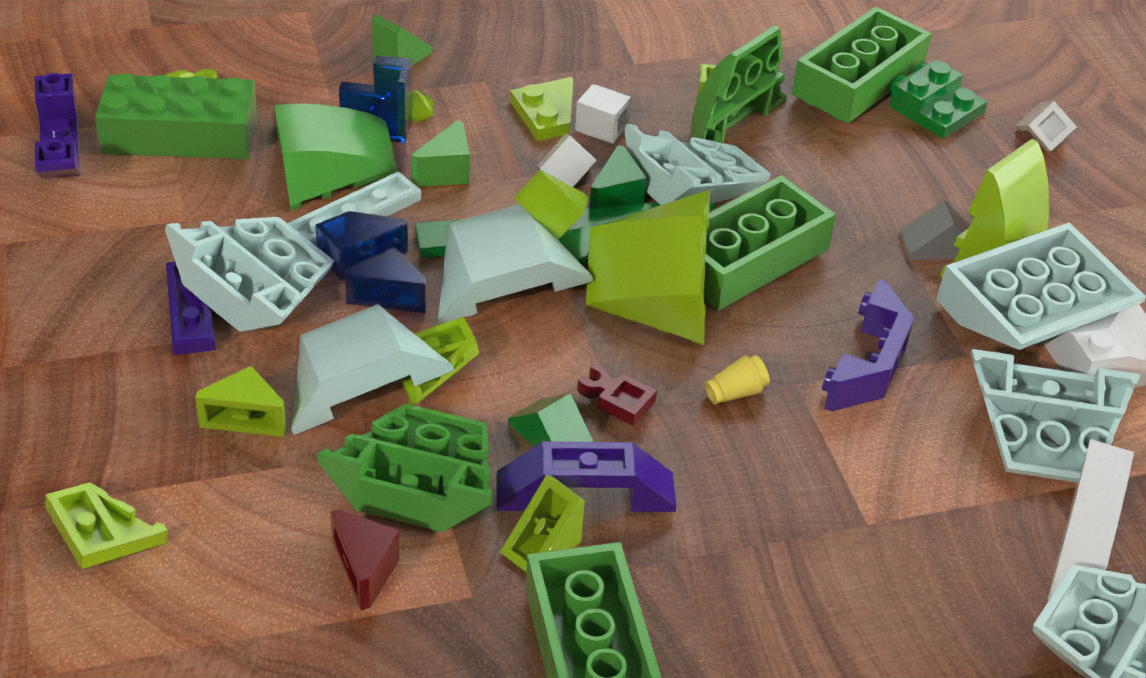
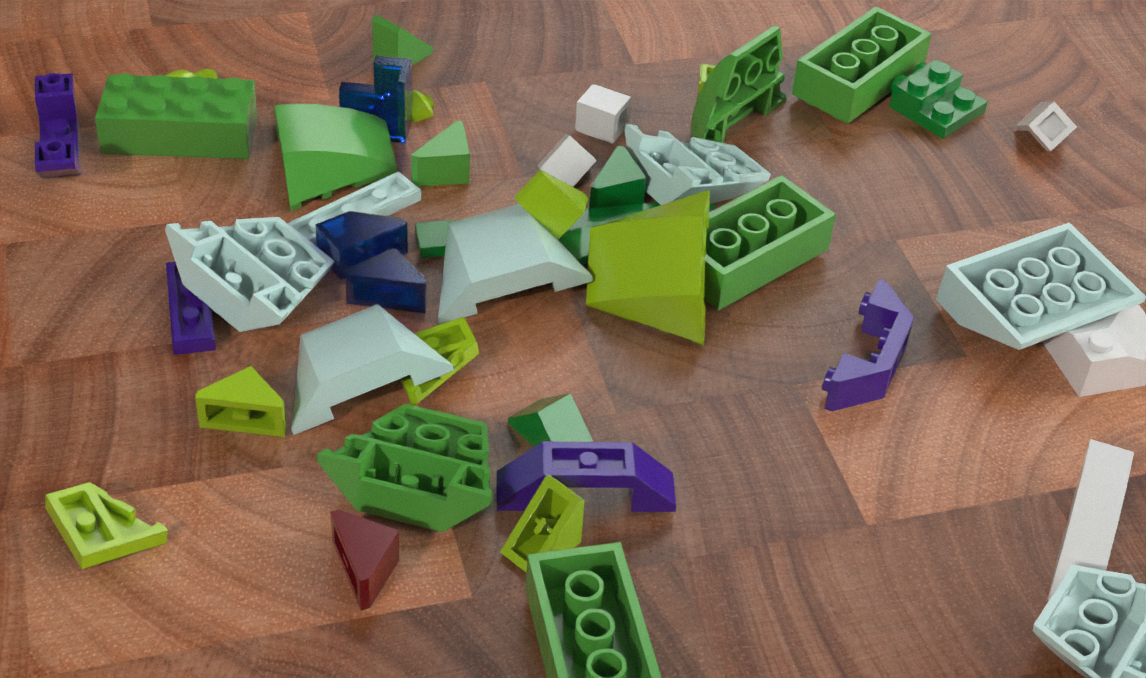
lime wing [510,77,574,141] -> none
dark red plate [577,364,657,426] -> none
light yellow cone [704,355,770,405] -> none
light grey slope [899,200,970,260] -> none
lime wedge [940,139,1049,278] -> none
light aqua wedge [970,349,1141,483] -> none

